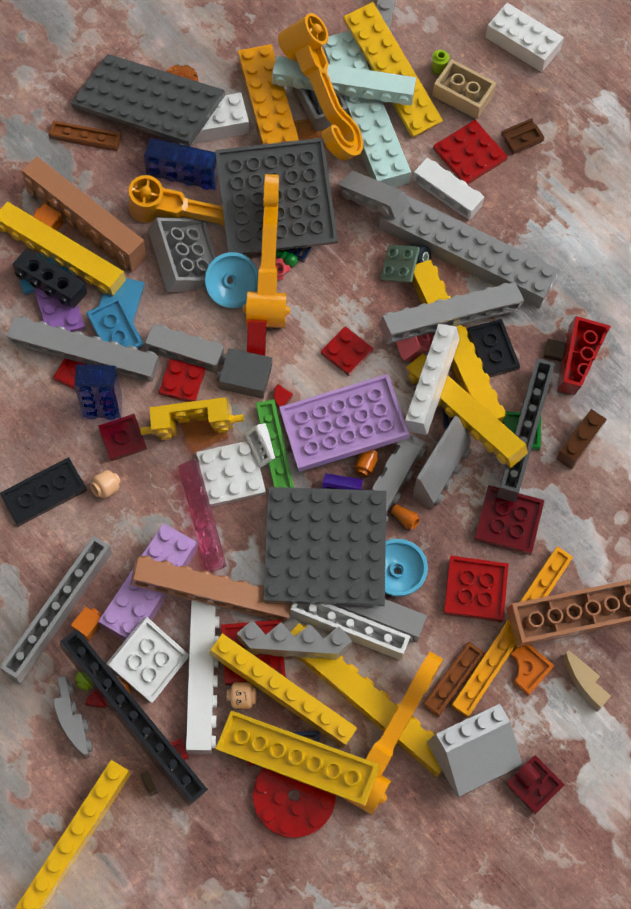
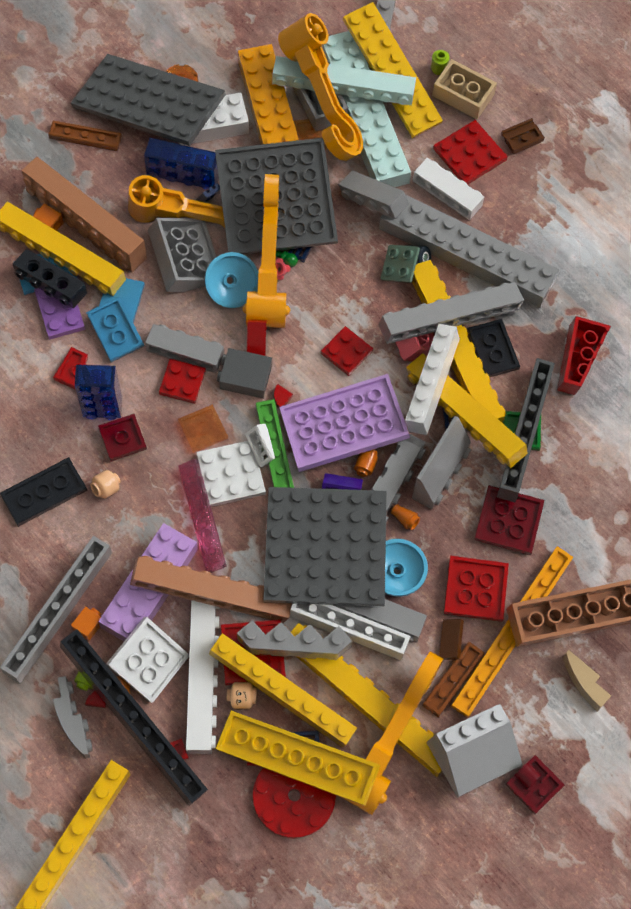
light grey brick [7,316,159,383] -> none
yellow brick [140,397,244,440] -> none
dark brown tile [141,771,158,796] -> none
white brick [485,3,564,72] -> none
orange tile [510,645,554,696] -> none
dark brown tile [544,338,566,361] -> none
reddish brown brick [556,409,607,470] -> none
none -> dark blue tile [196,183,220,202]
none -> reddish brown tile [439,619,464,660]

